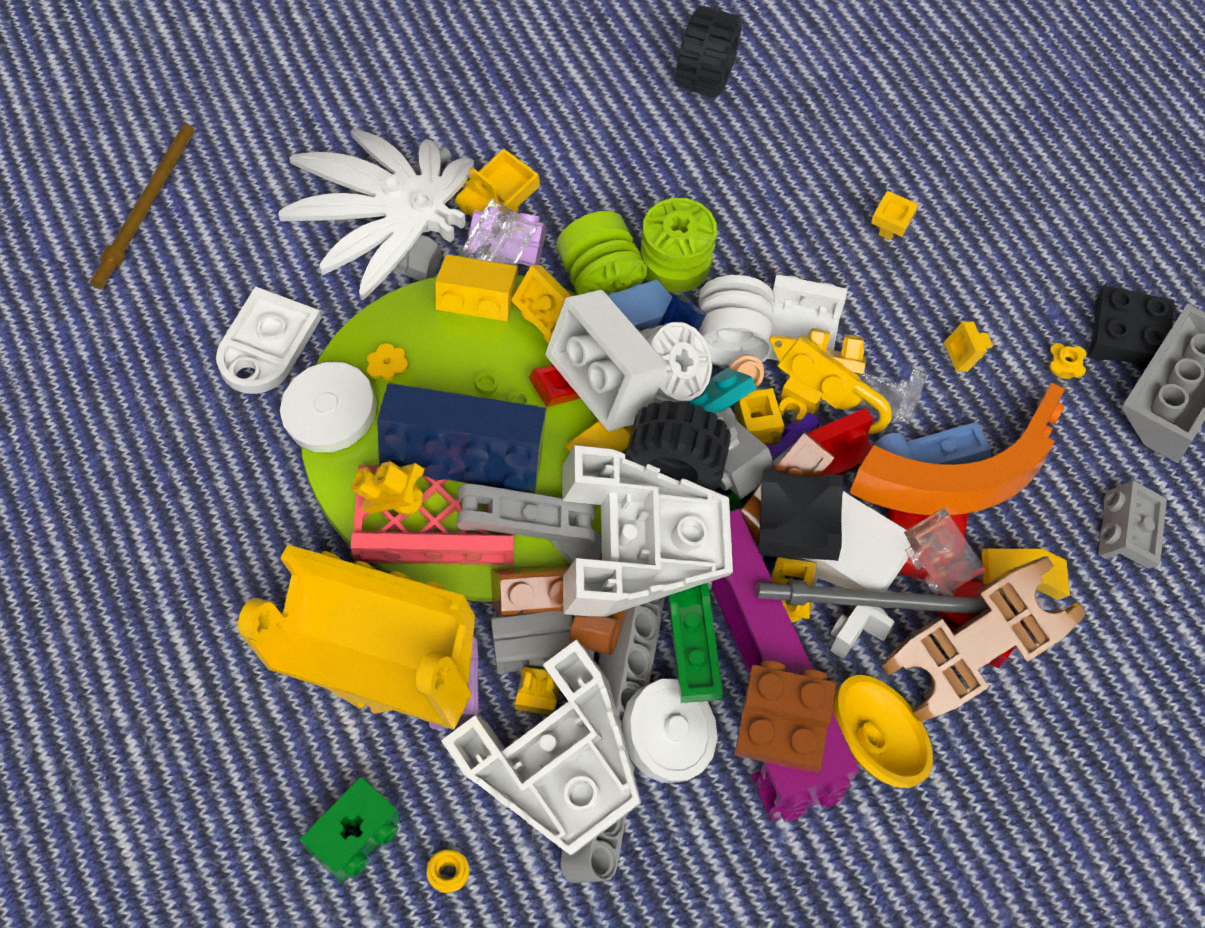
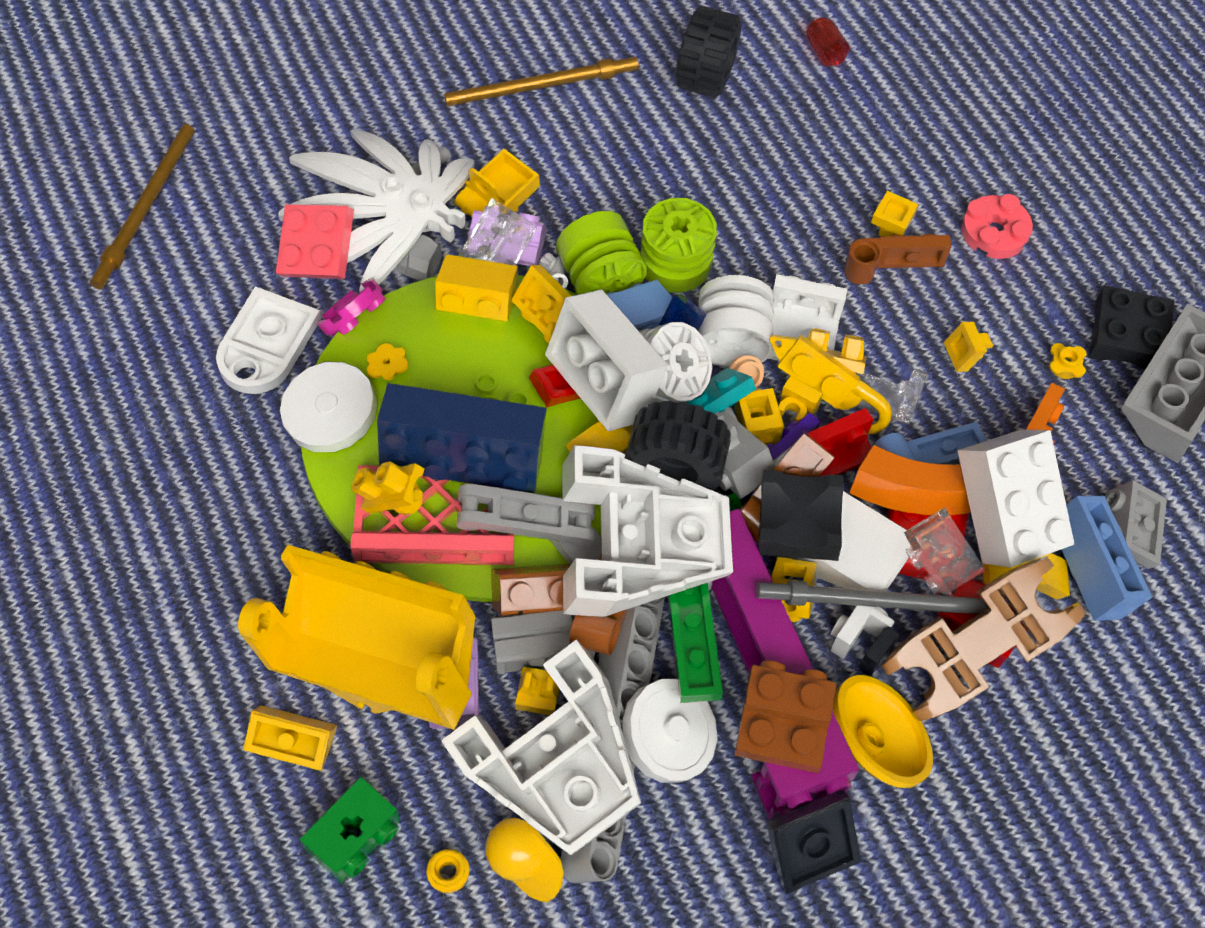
none -> yellow slope [243,706,337,771]
none -> coral plate [276,204,354,279]
none -> dark pink plate [317,278,386,337]
none -> pearl gold bar [444,57,639,106]
none -> yellow cap [485,818,564,902]
none -> white arm [538,253,568,289]
none -> black plate [766,789,861,894]
none -> clear red brick [806,17,850,66]
none -> dark orange plate [844,234,952,285]
none -> black tile [859,626,900,677]
none -> white brick [957,430,1074,567]
none -> coral plate [961,194,1033,259]
none -> medium blue brick [1061,496,1153,621]

